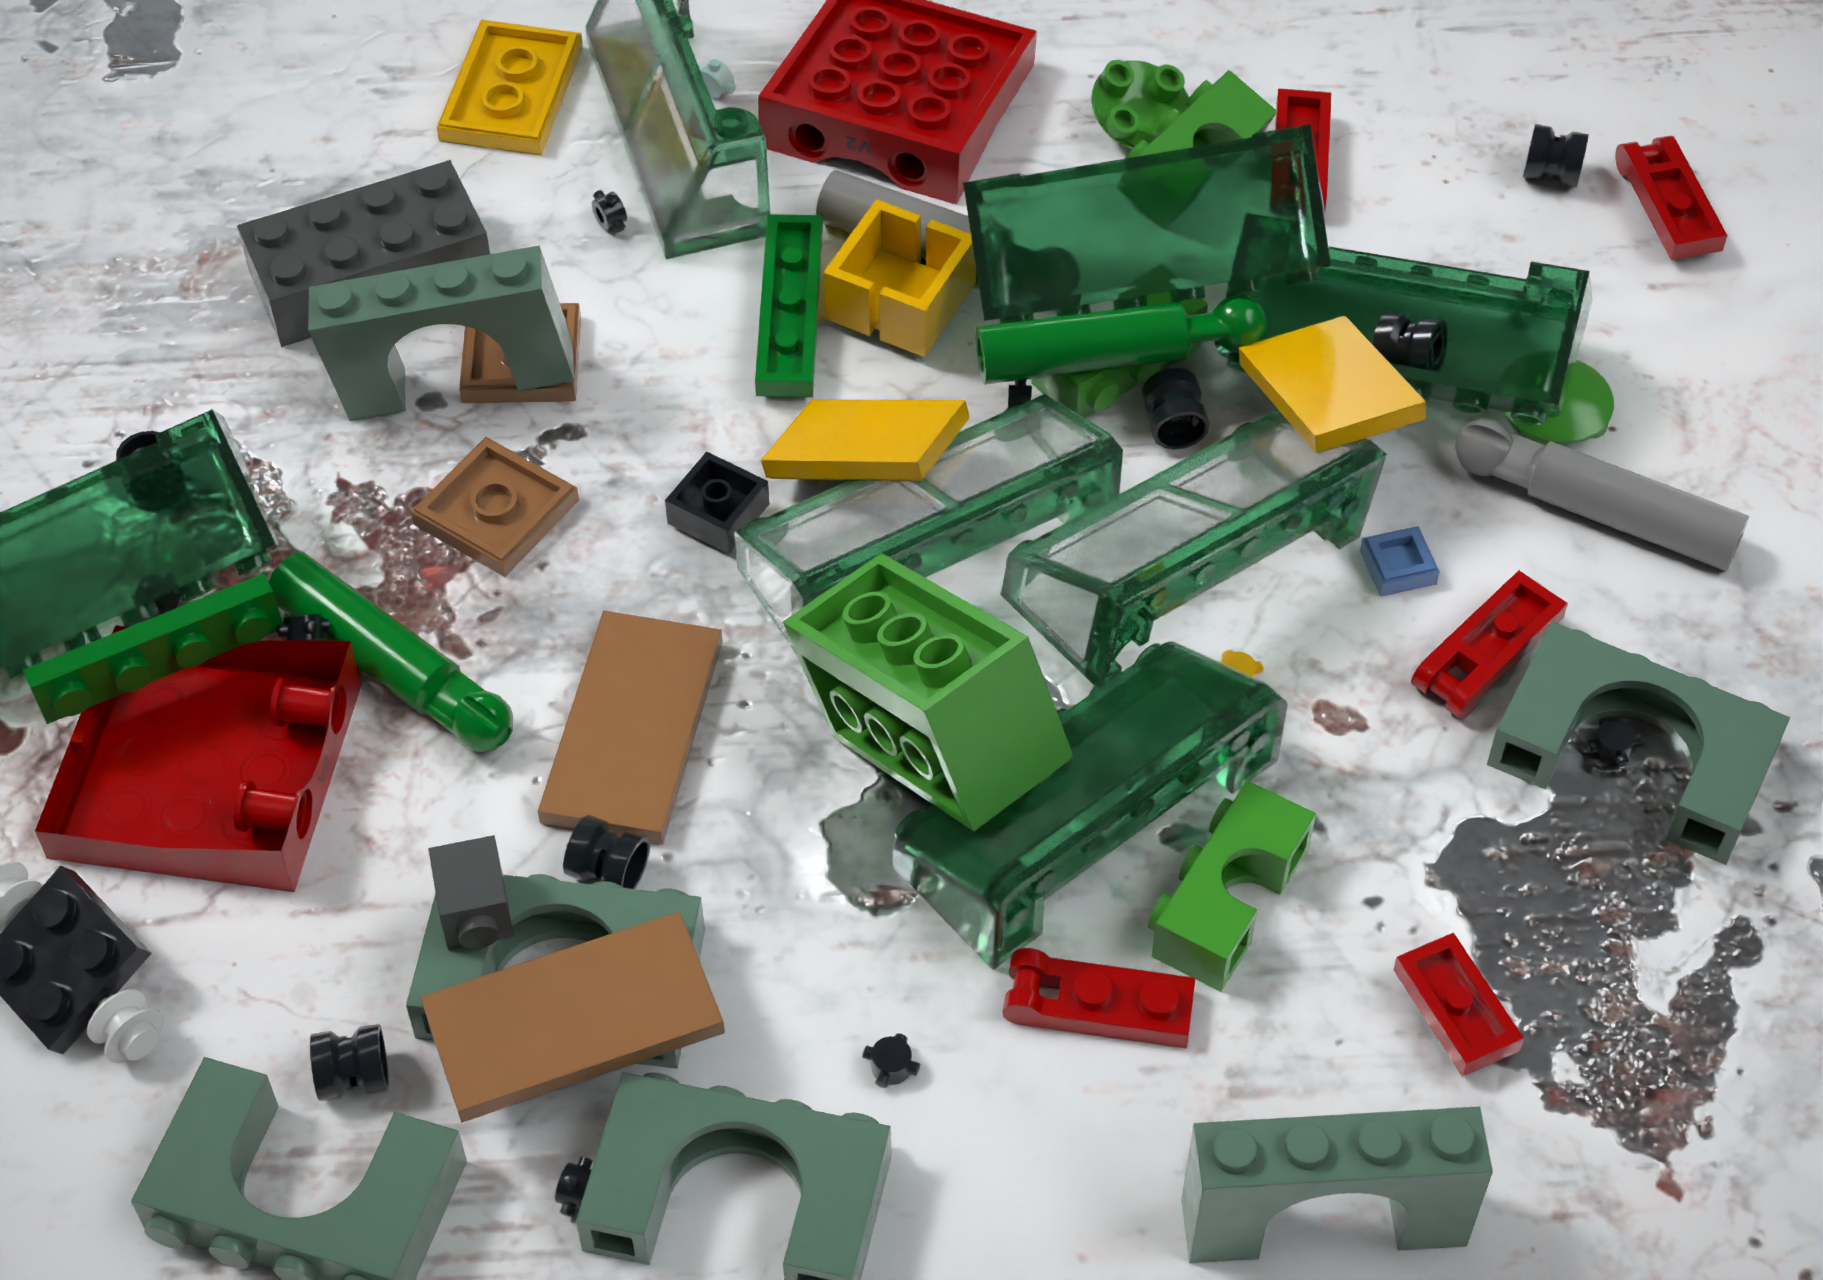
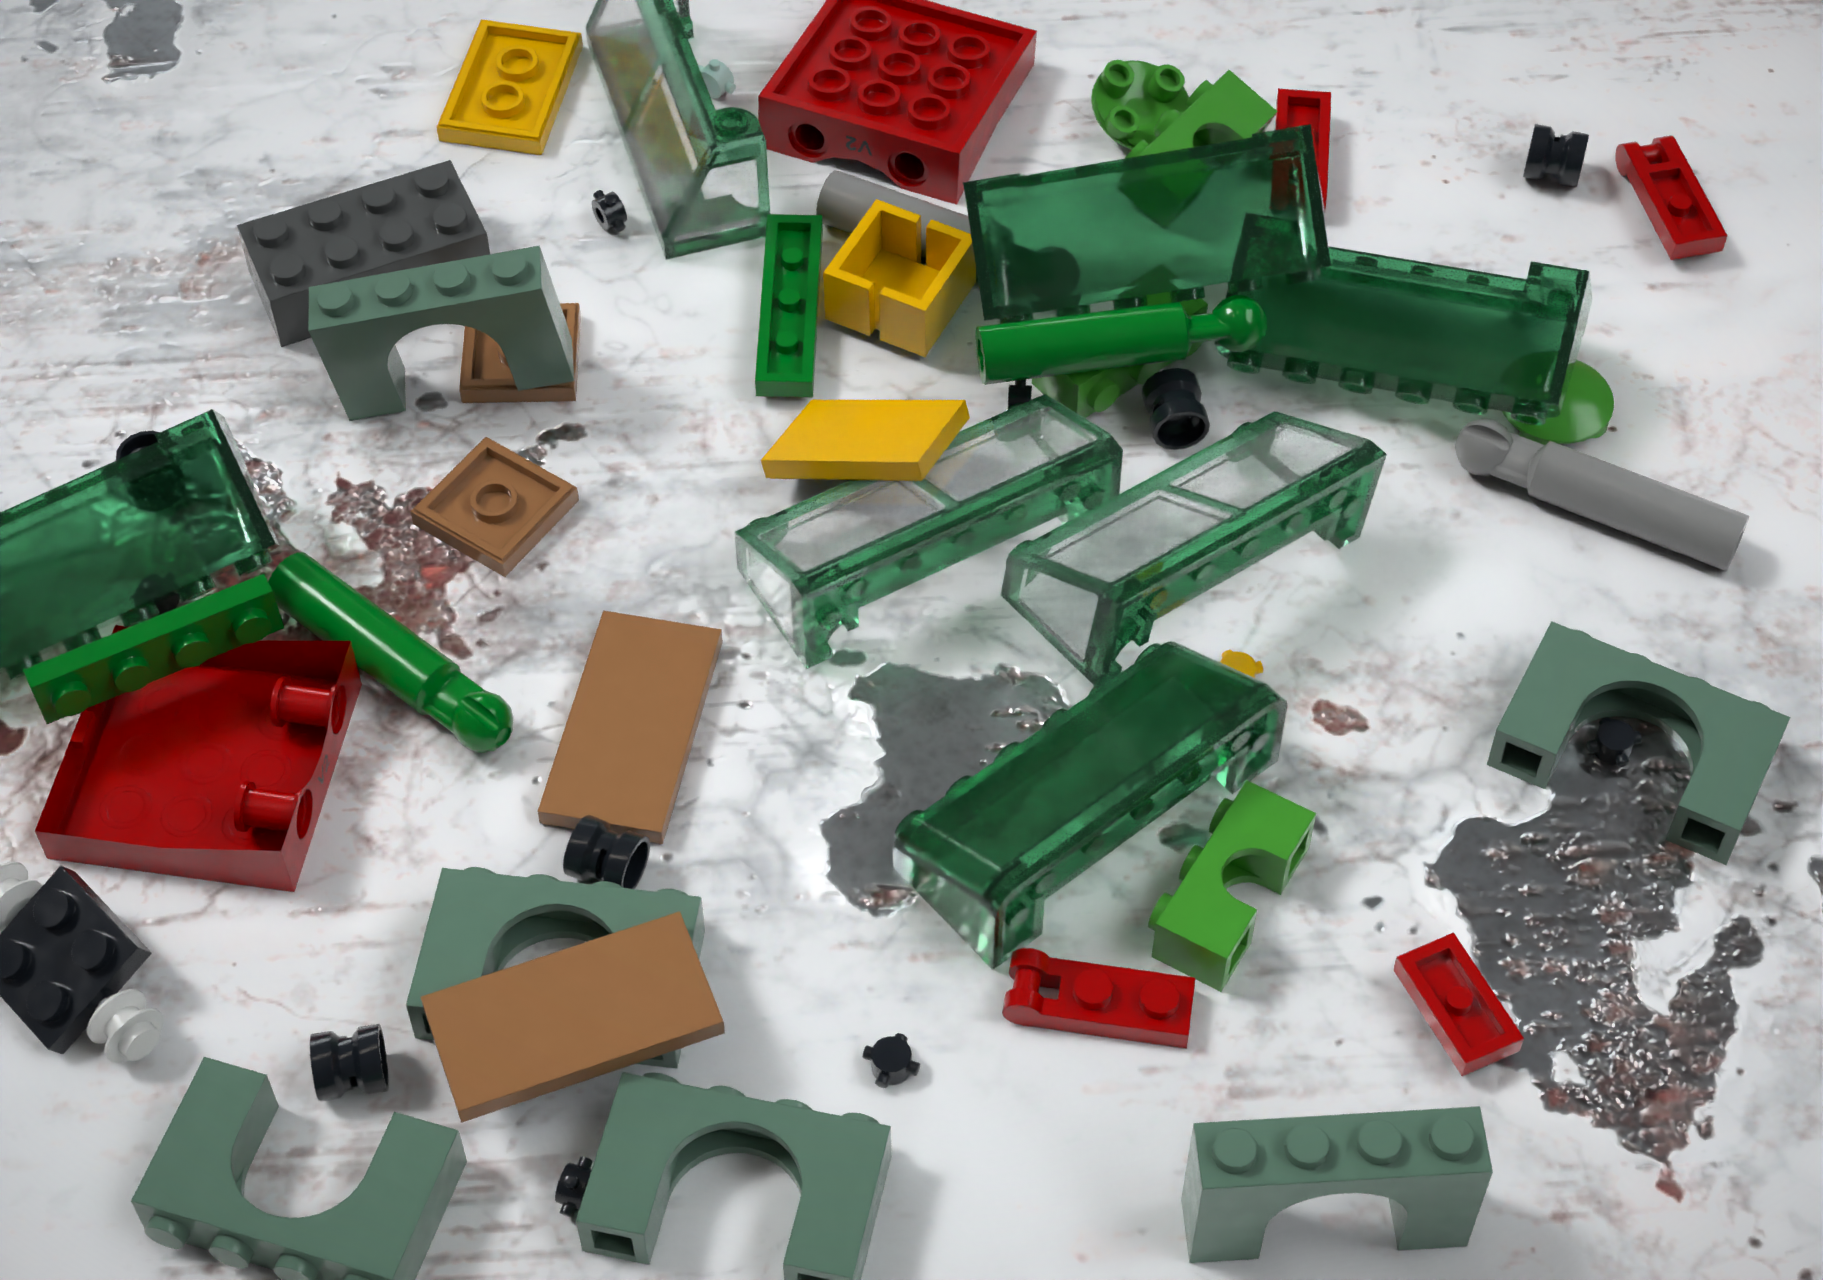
black piece [276,613,329,641] -> none
dark grey brick [428,835,514,950] -> none
black piece [665,451,770,554] -> none
bright green brick [783,553,1074,831] -> none
yellow tile [1239,315,1426,453] -> none
medium blue tile [1360,526,1440,597] -> none
black wheel [1372,311,1448,376] -> none
red plate [1411,570,1568,720] -> none

